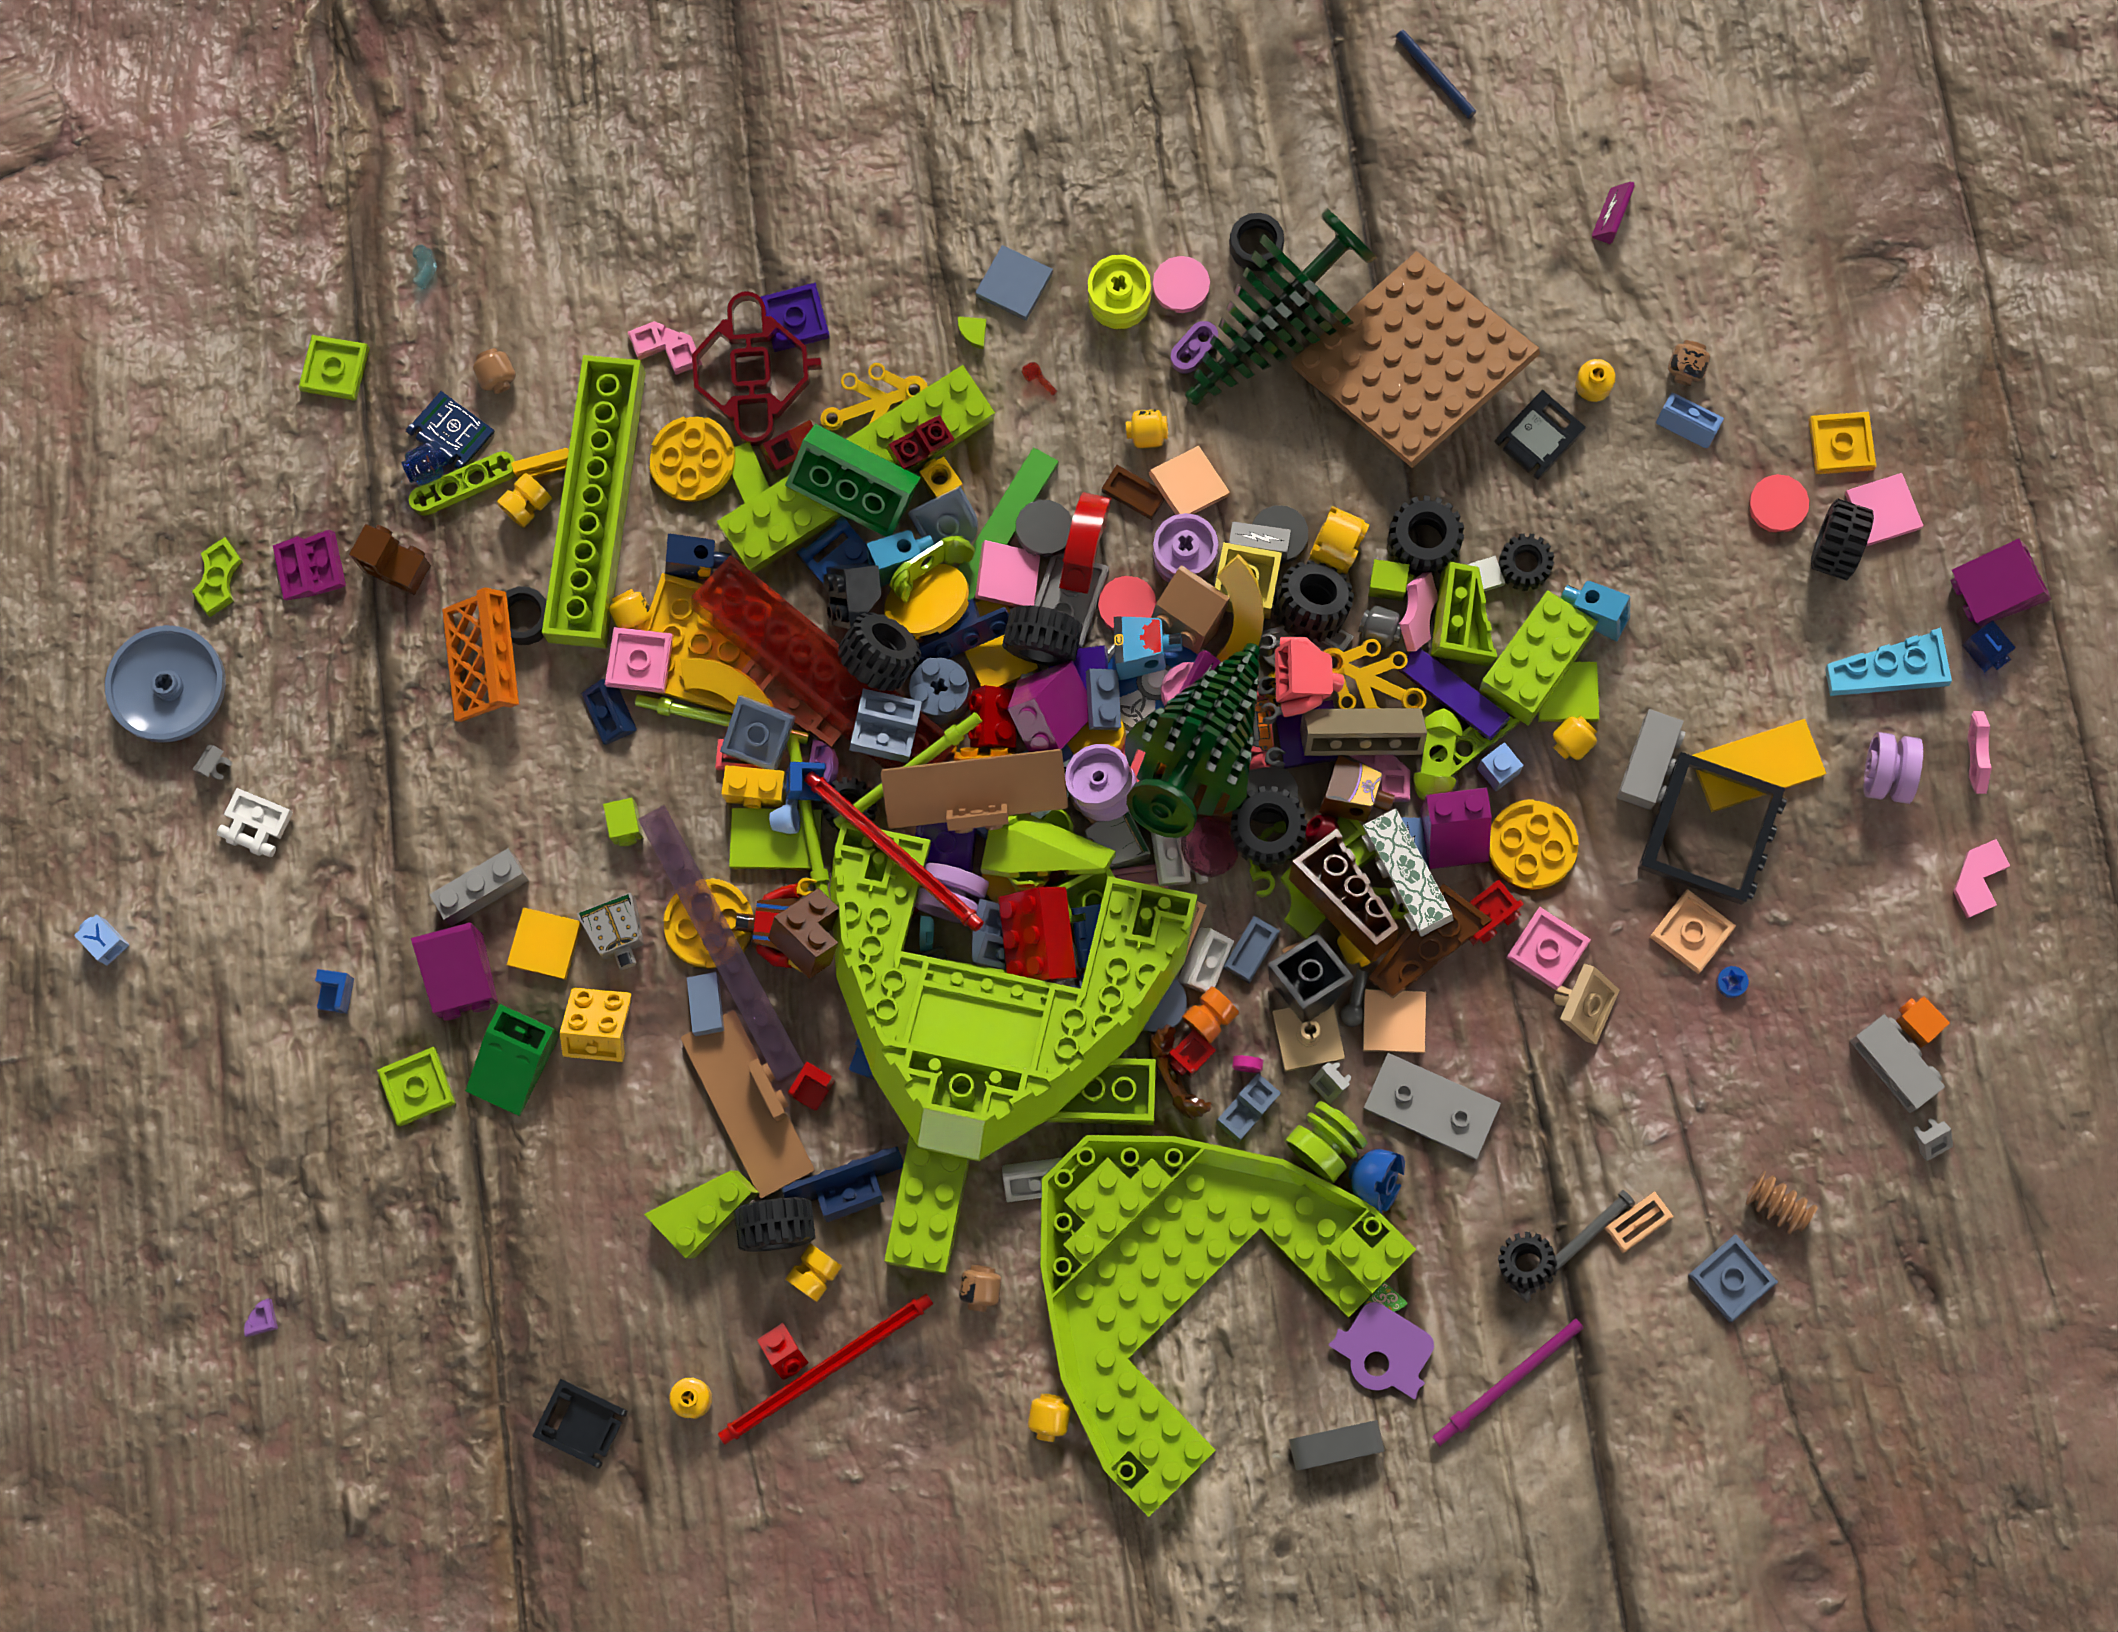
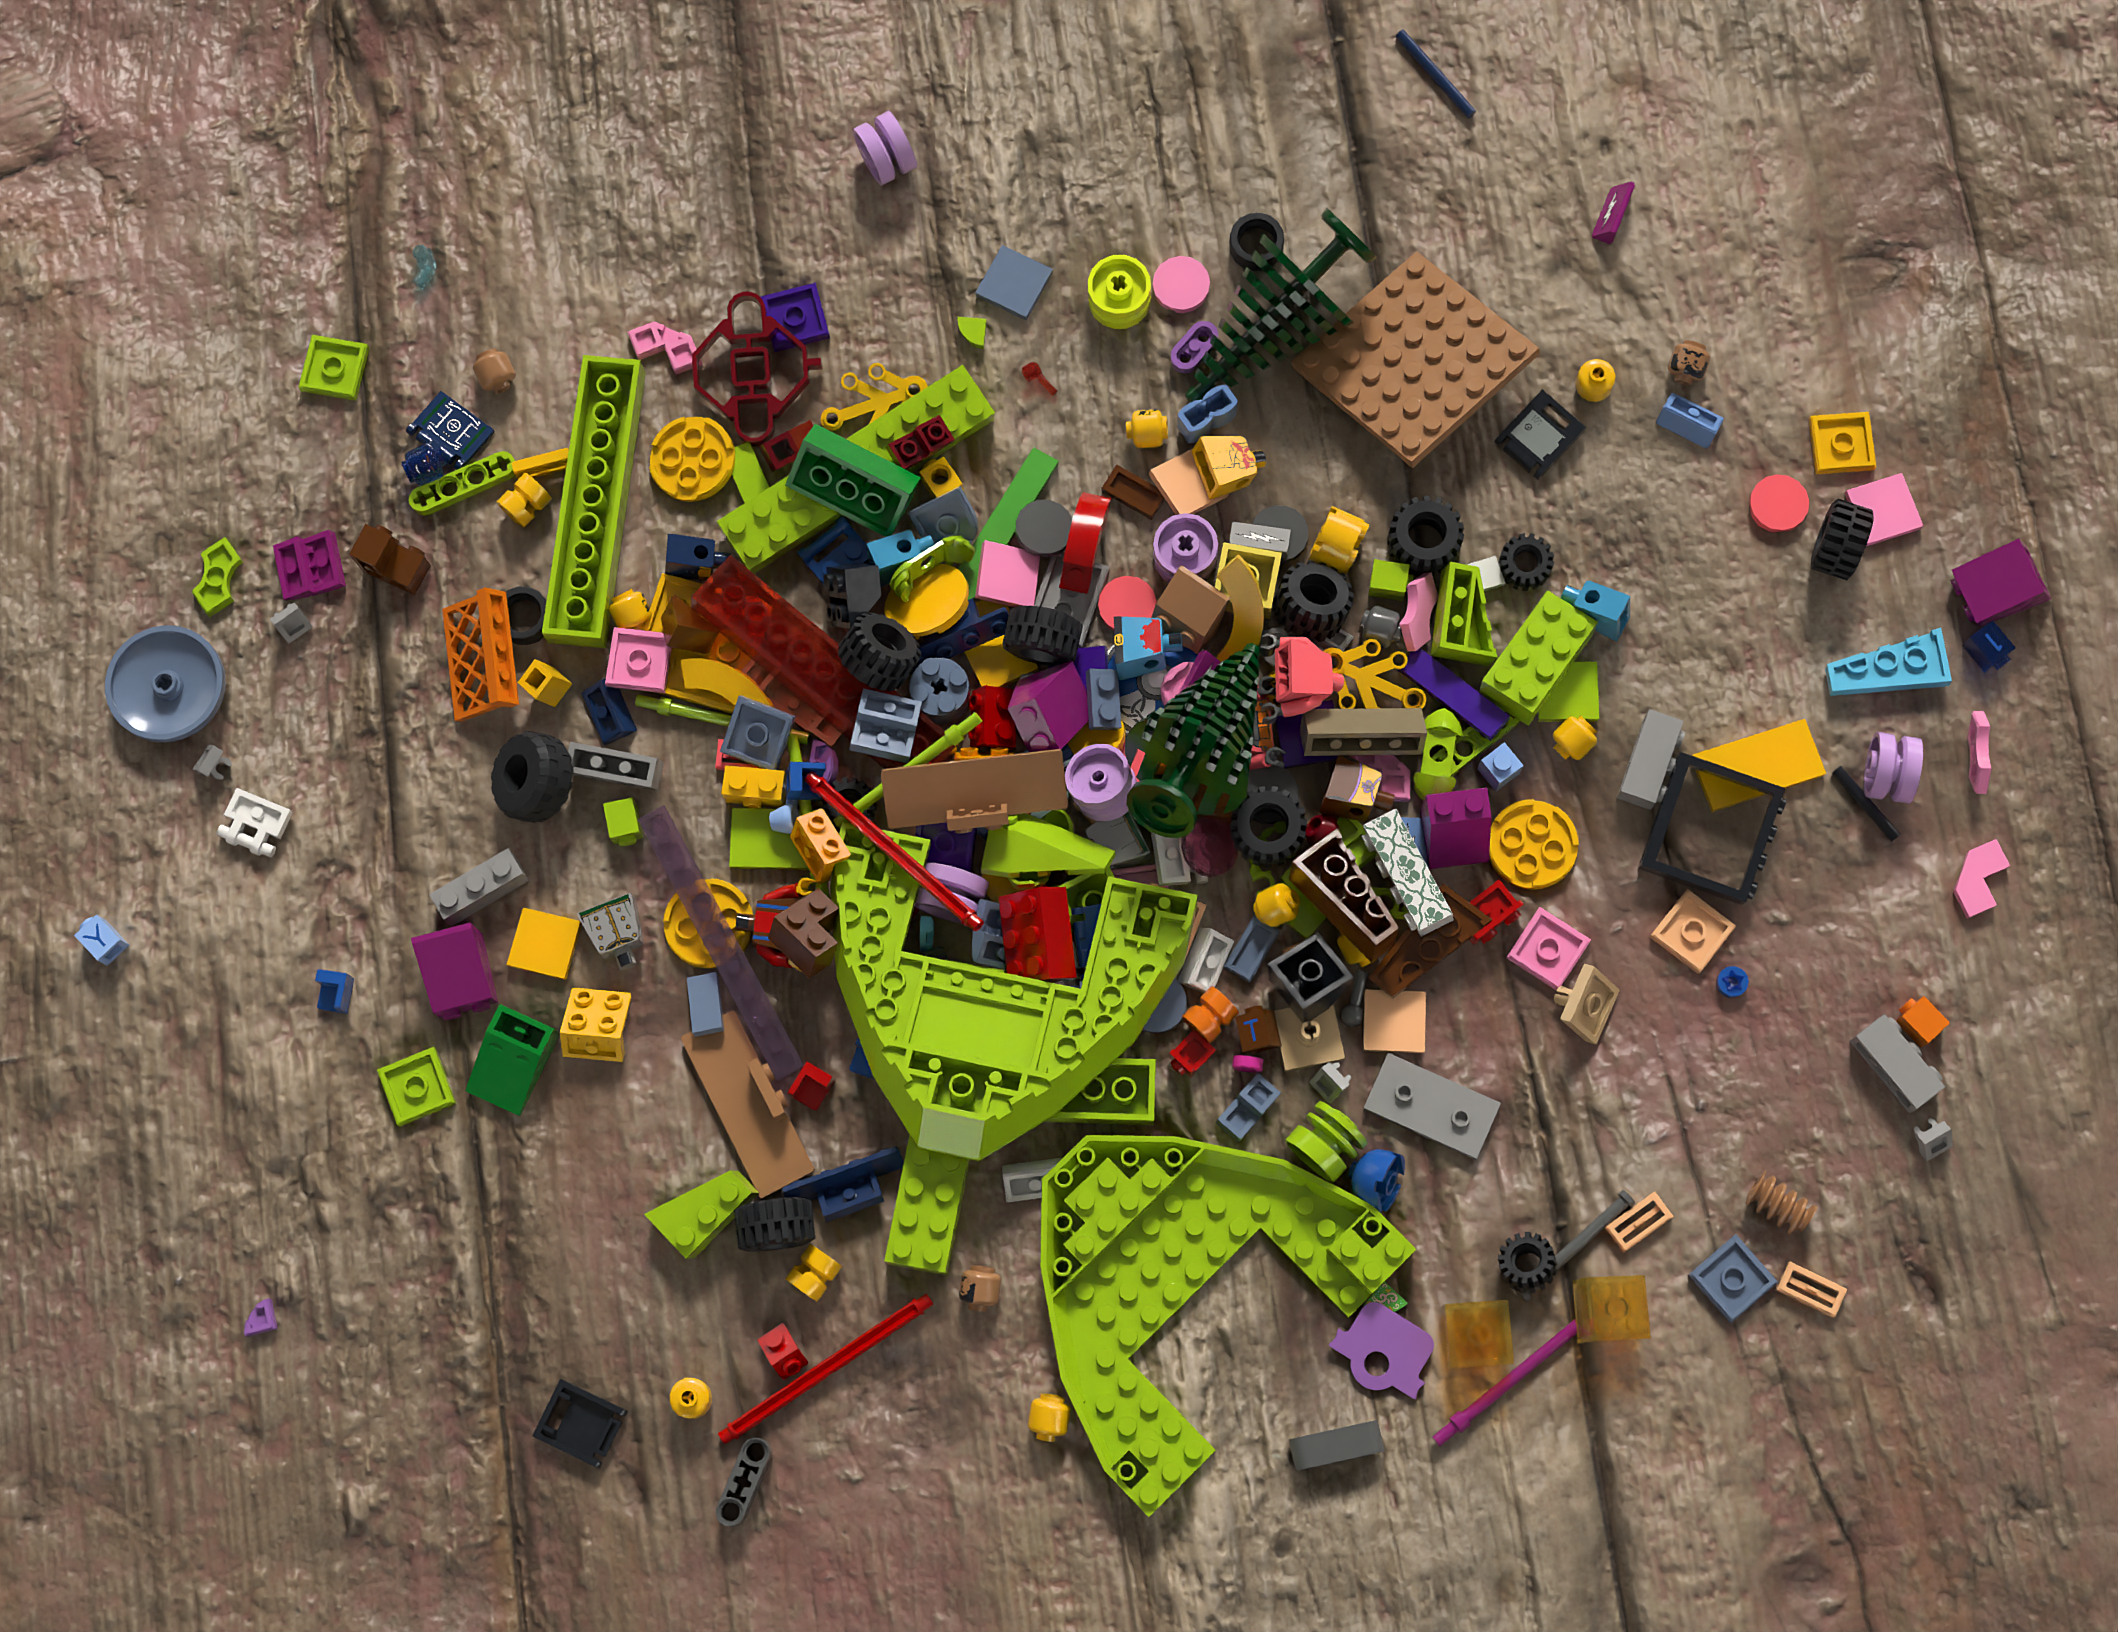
reddish brown piece [1149,1024,1212,1120] -> none
none -> light grey tile [270,602,313,644]
none -> black tyre [491,731,574,823]
none -> yellow brick [517,659,572,707]
none -> light grey brick [568,742,664,791]
none -> reddish brown slope [661,595,720,654]
none -> dark grey beam [716,1438,773,1527]
none -> light orange bracket [790,809,851,884]
none -> lavender wheel [852,111,917,186]
none -> medium blue brick [1177,385,1238,443]
none -> yellow torso [1191,436,1266,500]
none -> reddish brown brick [1235,1005,1282,1054]
none -> yellow head [1253,883,1300,927]
none -> clear yellow brick [1442,1300,1514,1370]
none -> clear yellow brick [1572,1275,1651,1344]
none -> light nougat tile [1775,1261,1847,1318]
none -> black bar [1832,766,1901,842]

